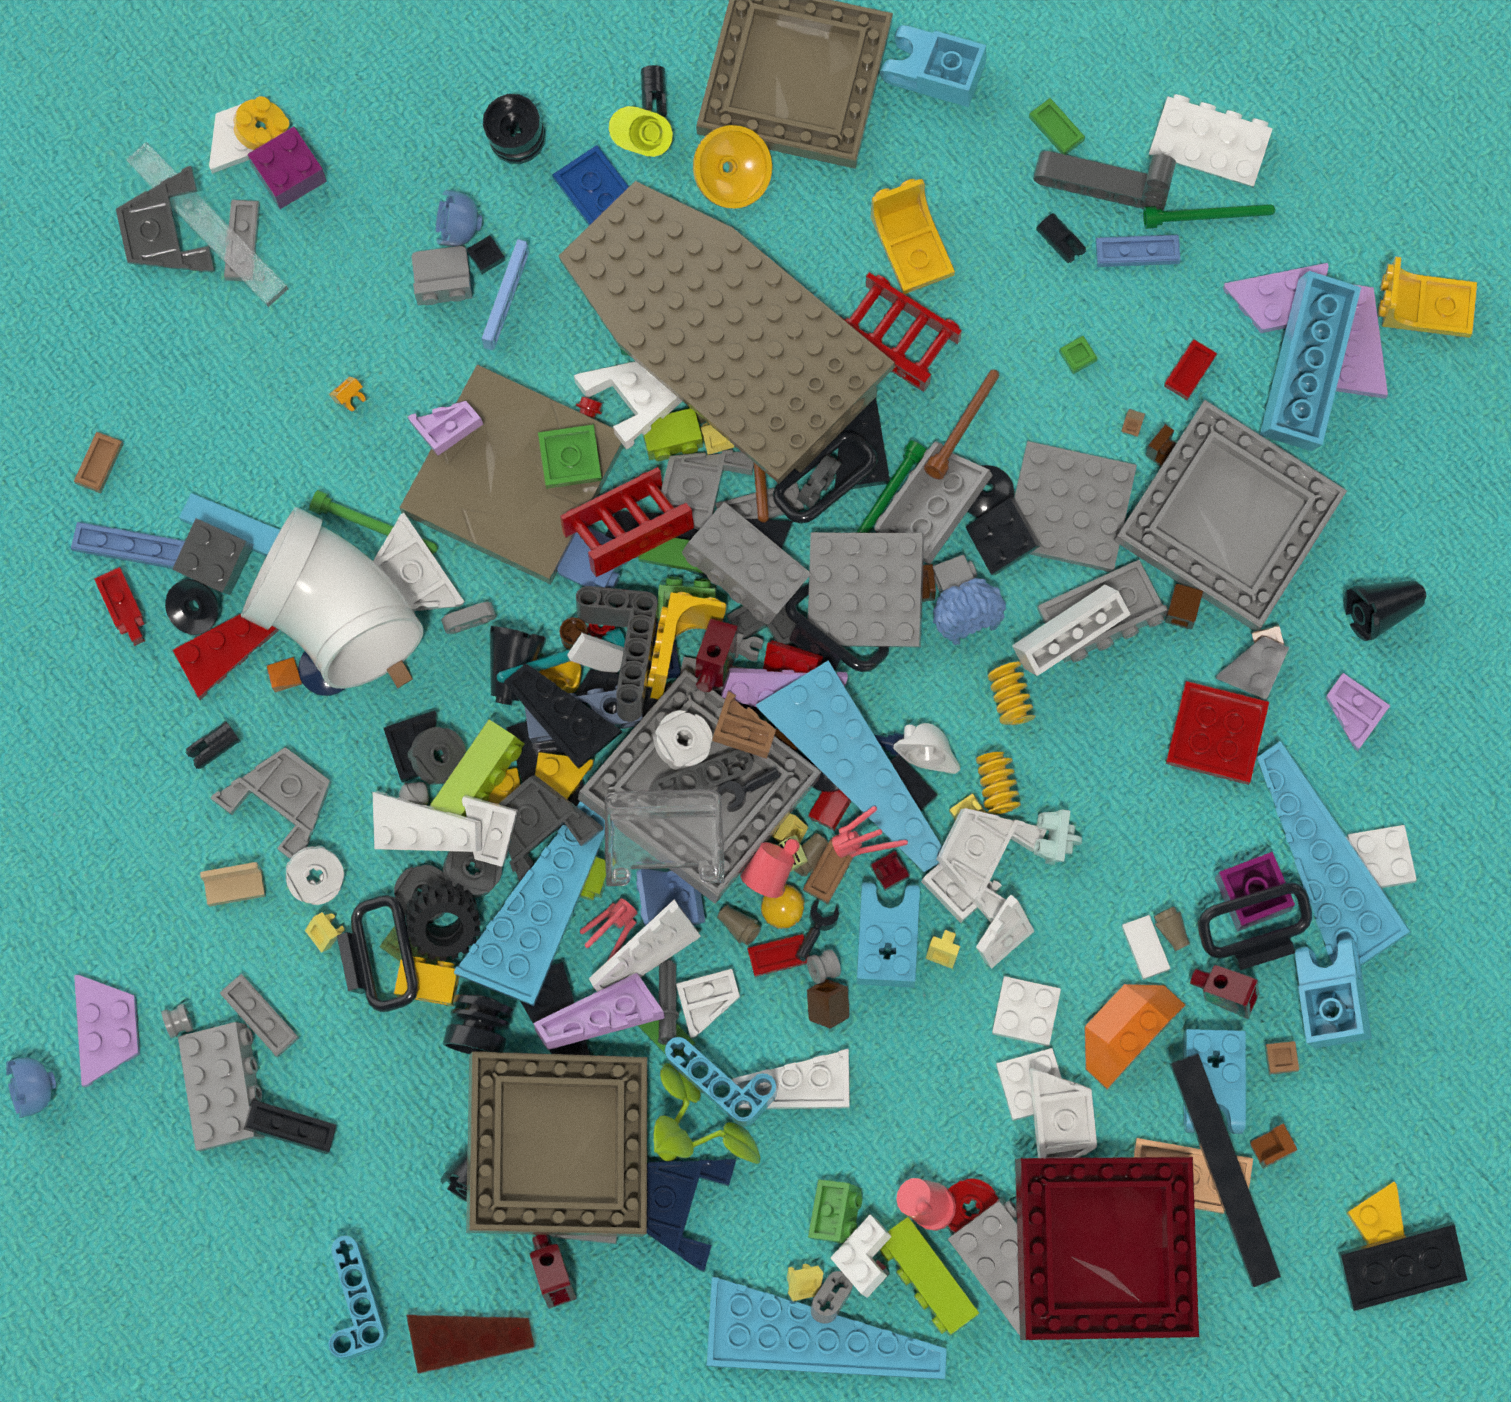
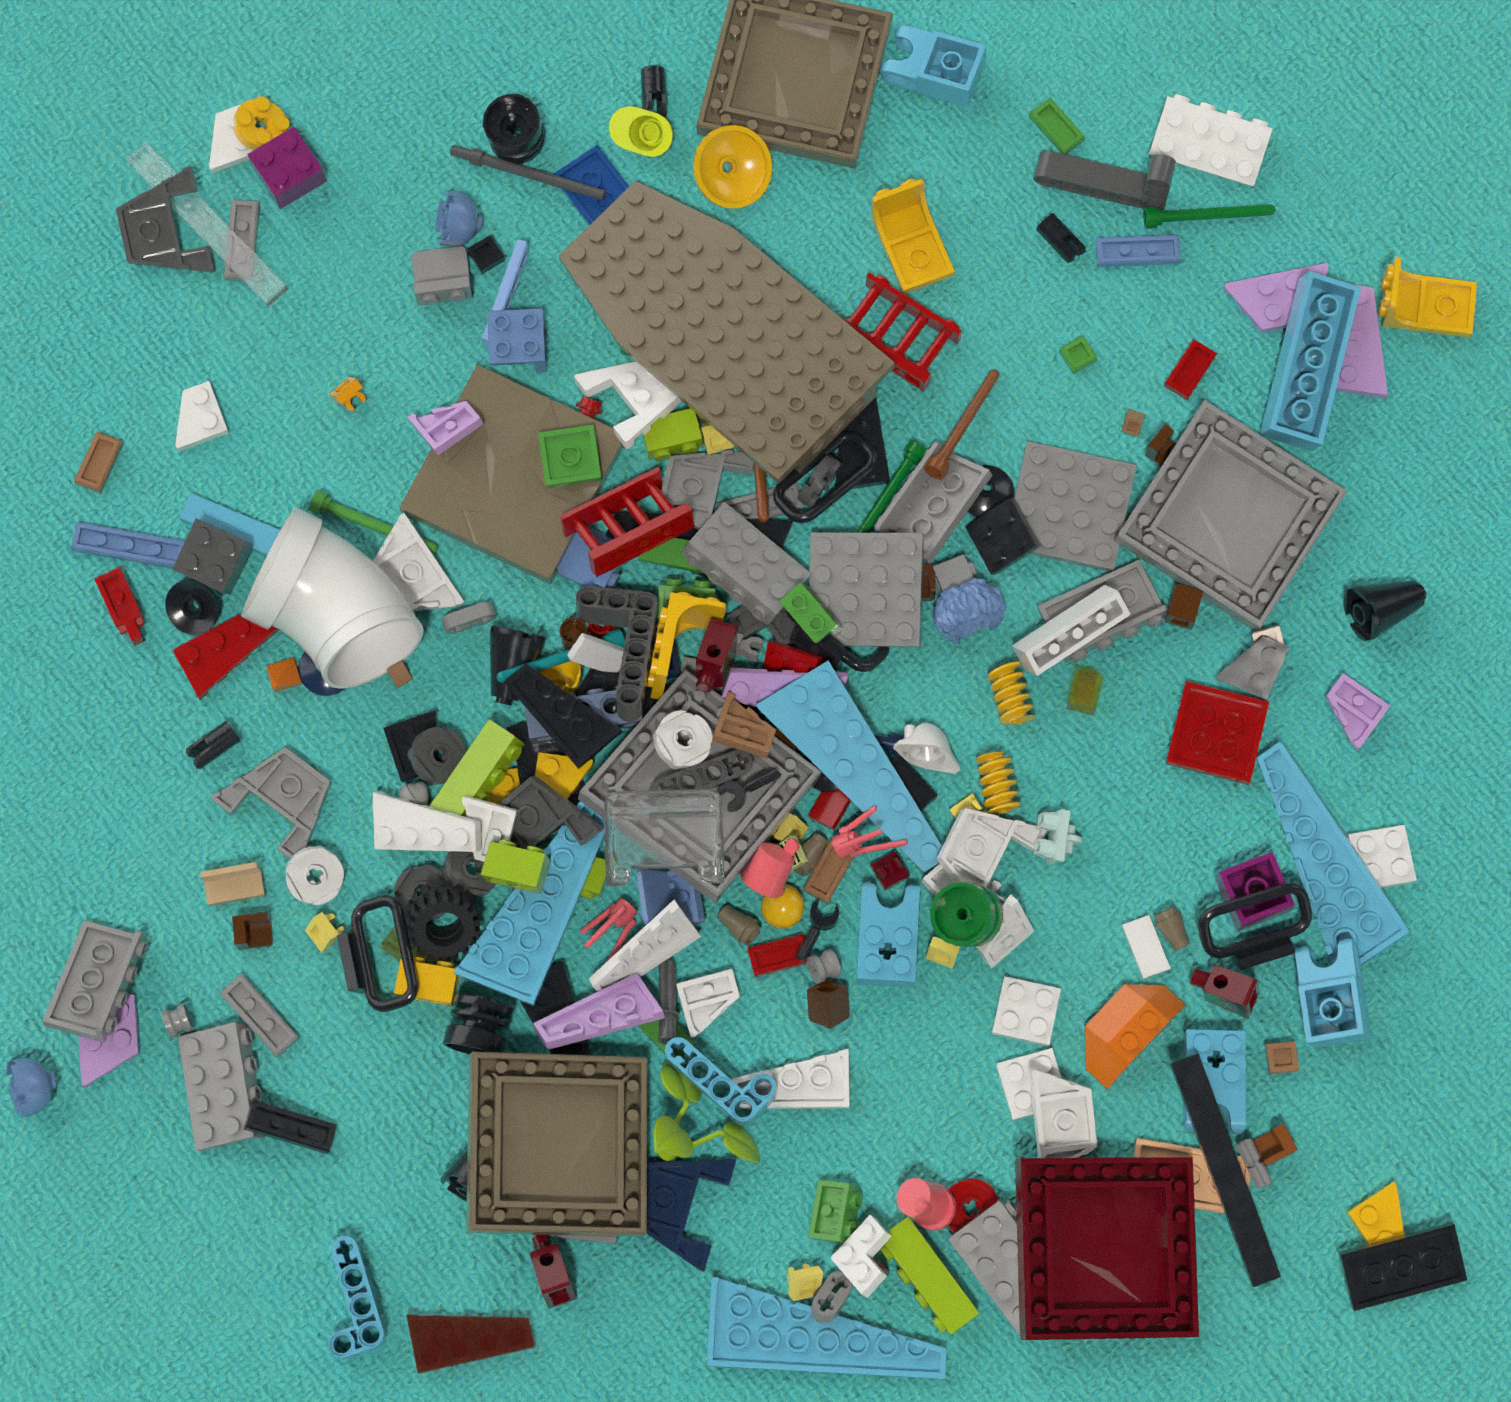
none -> light grey bracket [42,920,148,1043]
none -> white wing [175,381,229,452]
none -> reddish brown panel [232,912,273,950]
none -> dark grey bar [450,145,606,201]
none -> lime brick [481,840,550,894]
none -> medium blue bracket [487,308,547,373]
none -> bright green bracket [780,582,843,643]
none -> green wheel [930,882,1003,947]
none -> clear yellow brick [1066,668,1104,716]
none -> light grey piece [1236,1138,1272,1189]

